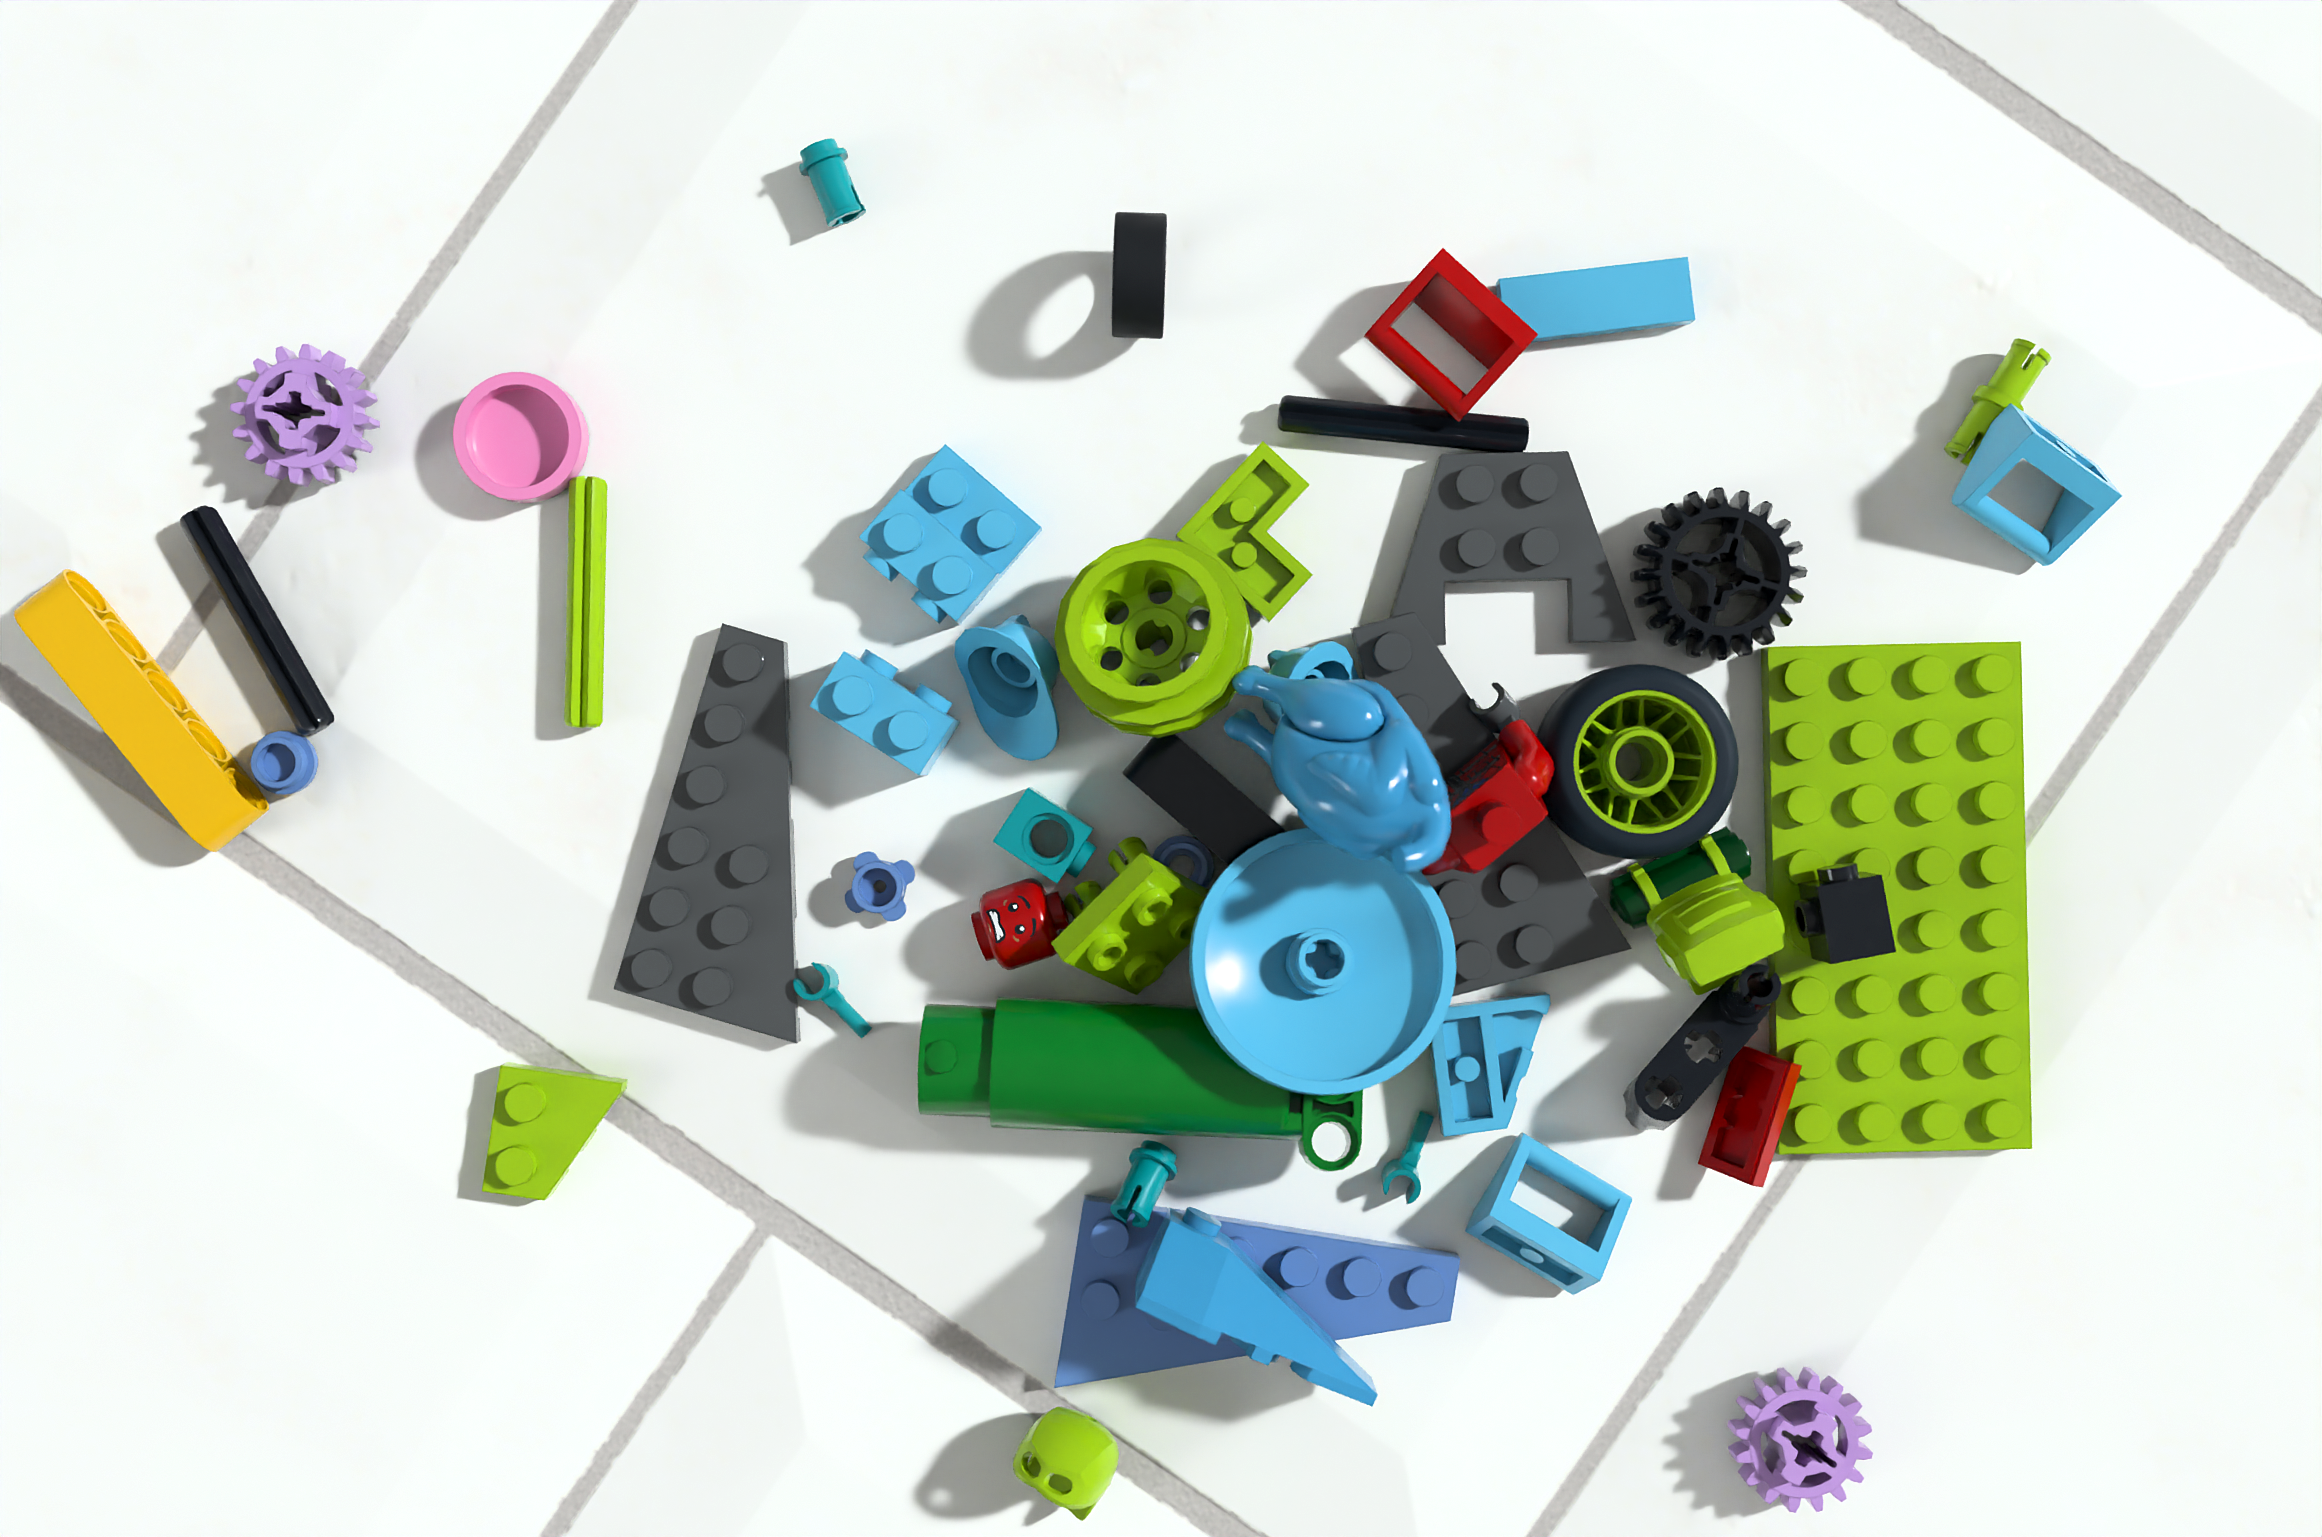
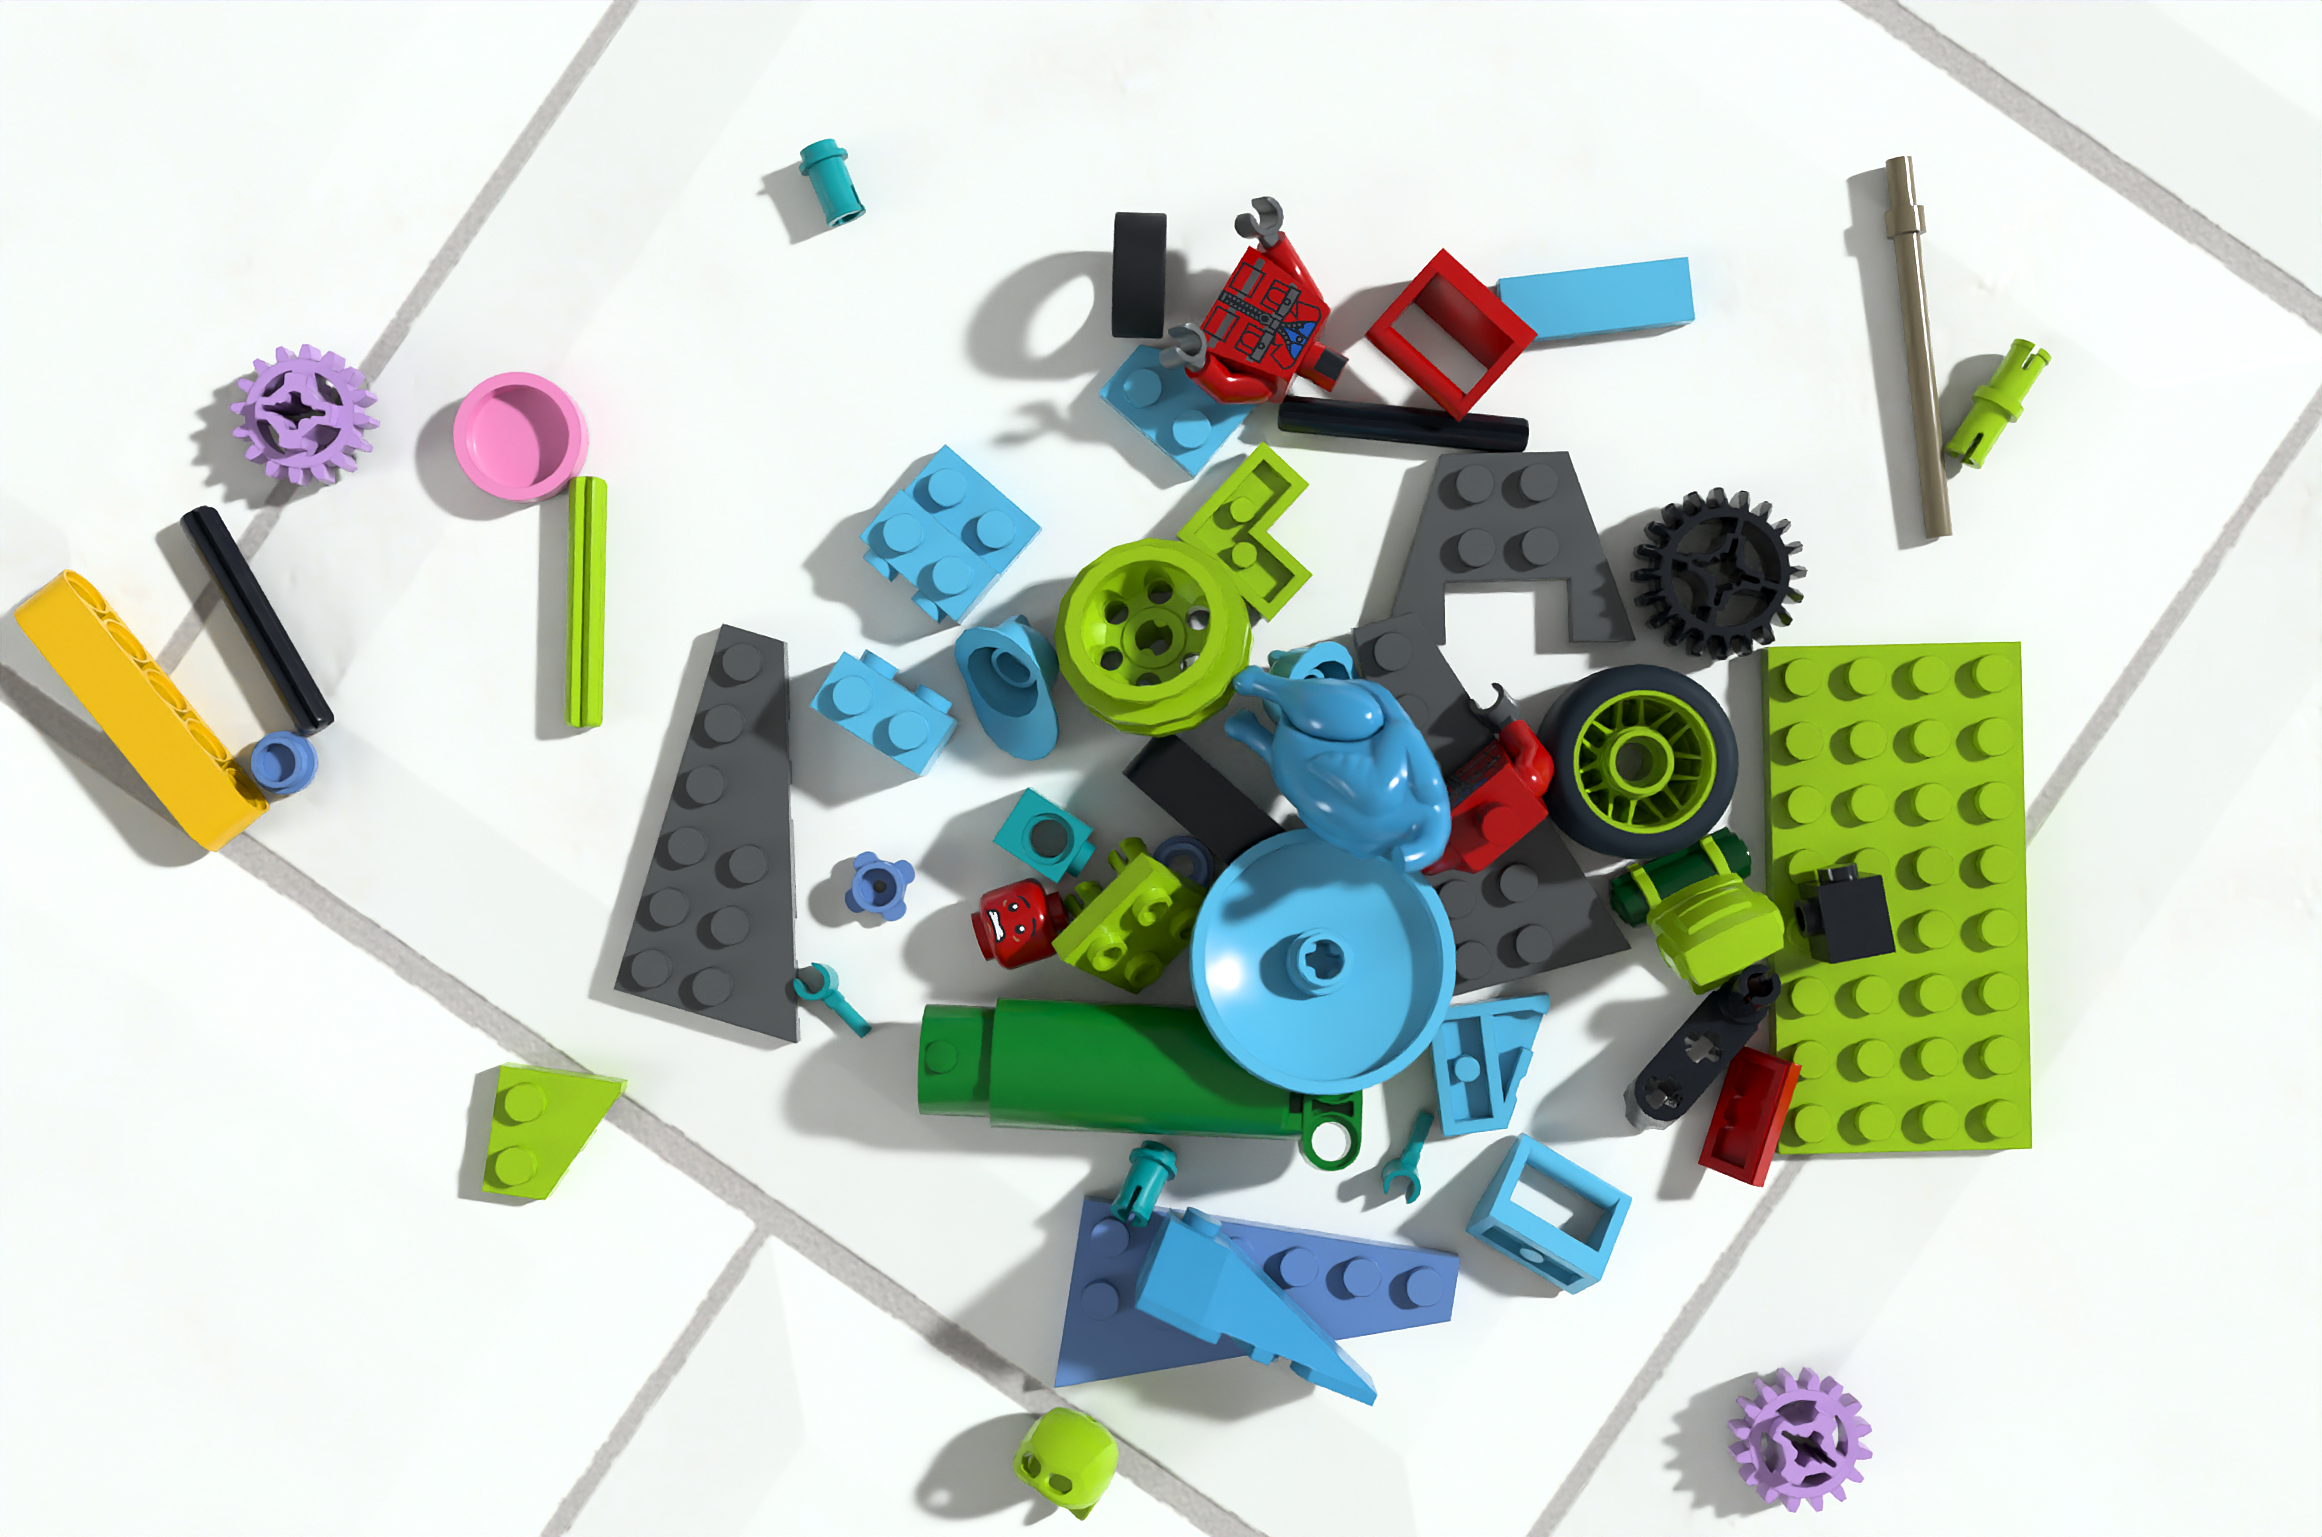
medium azure tile [1951,403,2122,566] -> none
none -> medium azure wing [1098,344,1259,479]
none -> torso [1159,196,1349,405]
none -> dark tan bar [1884,156,1953,539]

